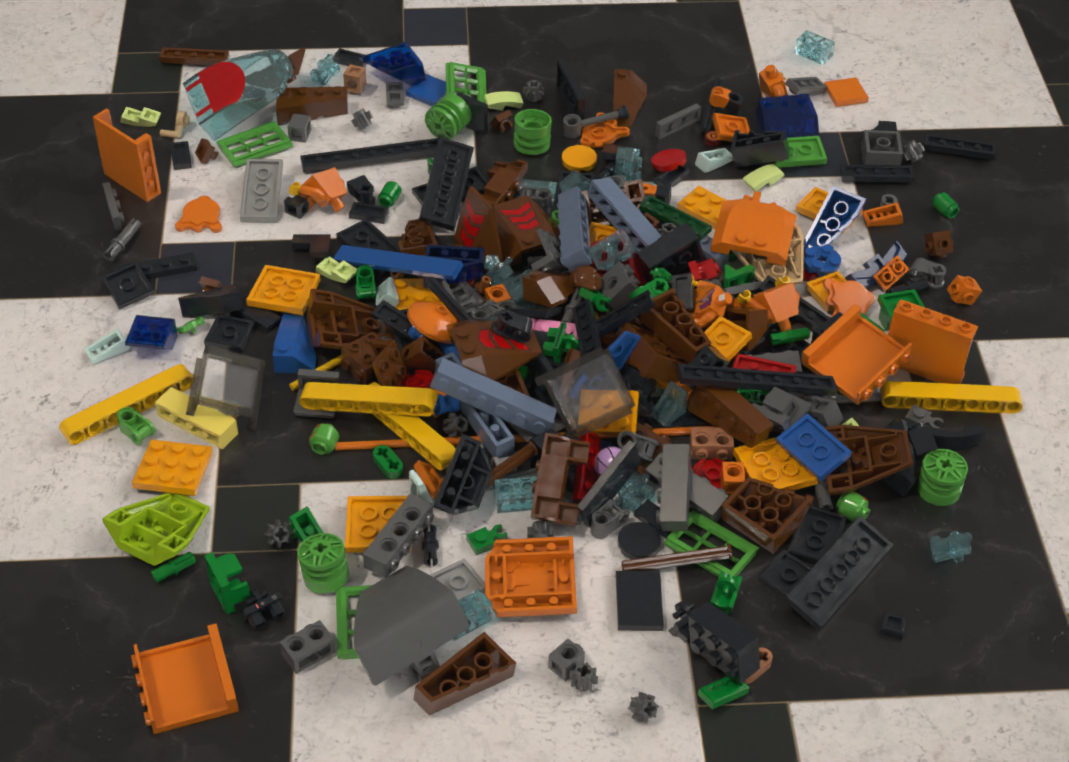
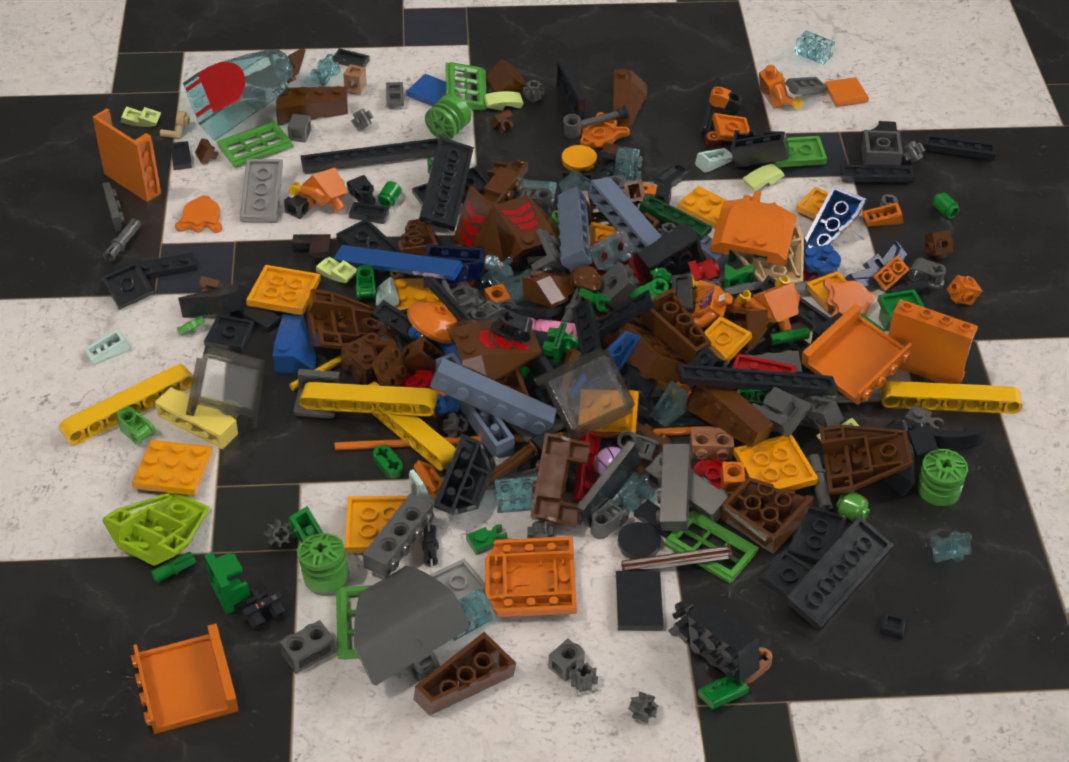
clear blue slope [125,315,178,350] -> none
reddish brown plate [159,47,230,66] -> none
bright green head [309,423,339,455] -> none
clear blue wedge [359,42,426,86] -> none
black tile [456,92,488,135] -> none
dark orange arm [475,276,491,295] -> none
bright green wheel [513,109,552,155] -> none
red tile [651,149,687,172] -> none
dark grey plate [655,103,701,139] -> none
green hips [710,571,742,614] -> none
clear blue wedge [756,94,820,137] -> none
blue plate [776,413,852,481] -> none
none -> reddish brown slope [486,59,526,93]

